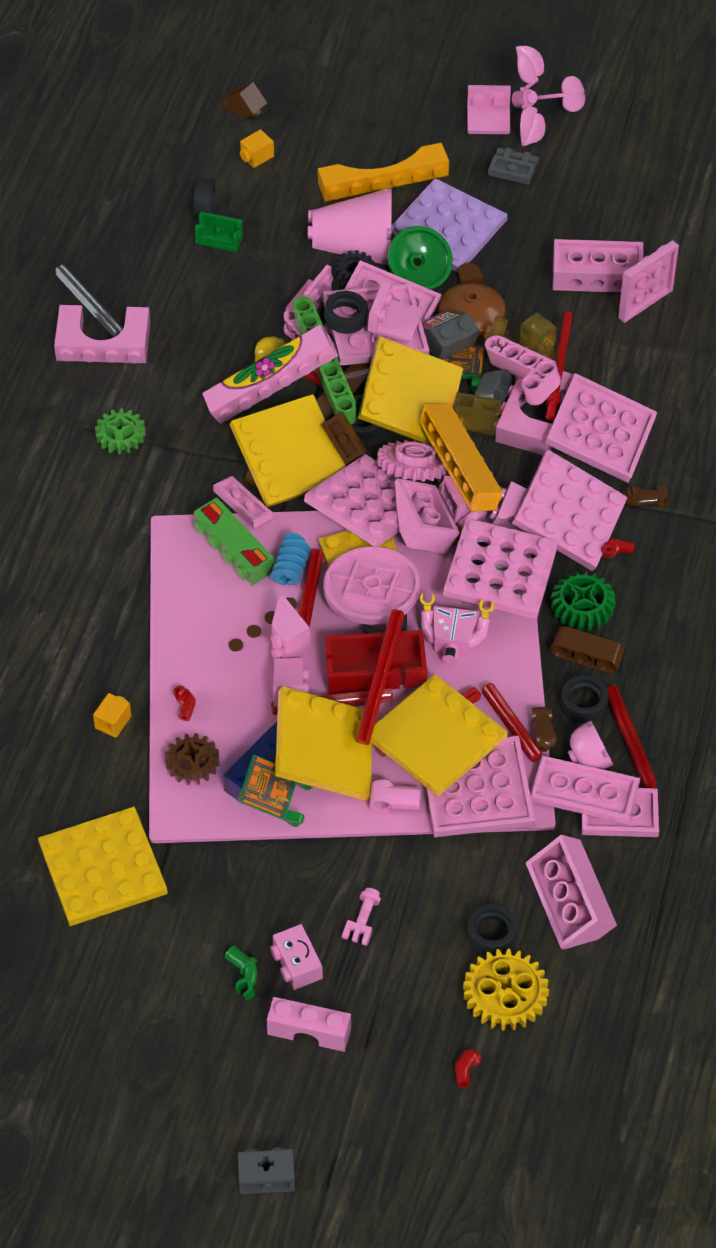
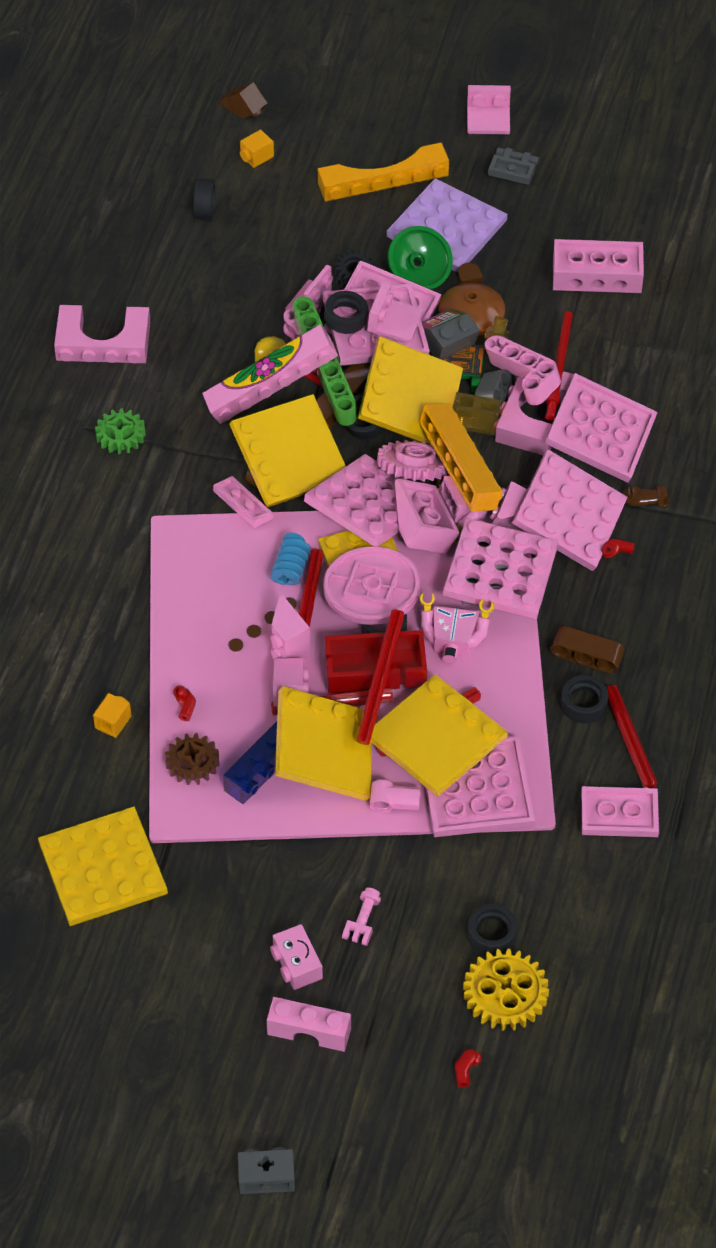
dark grey axle [55,265,123,337] -> none
bright green brick [194,498,274,586] -> none
green hinge [195,211,243,252] -> none
green piece [225,945,257,1001] -> none
flag [237,755,313,827] -> none
bright pink cone [308,189,392,265] -> none
reddish brown panel [322,412,367,464] -> none
red axle [482,683,542,762] -> none
bright pink plant [512,46,585,146] -> none
clear yellow brick [520,313,557,360] -> none
bright pink slope [525,835,617,949] -> none
bright pink tile [530,756,640,824] -> none
reddish brown piece [532,707,557,752] -> none
green gear [550,571,616,632] -> none
bright pink cylinder [568,721,613,770] -> none
bright pink plate [618,240,679,323] -> none

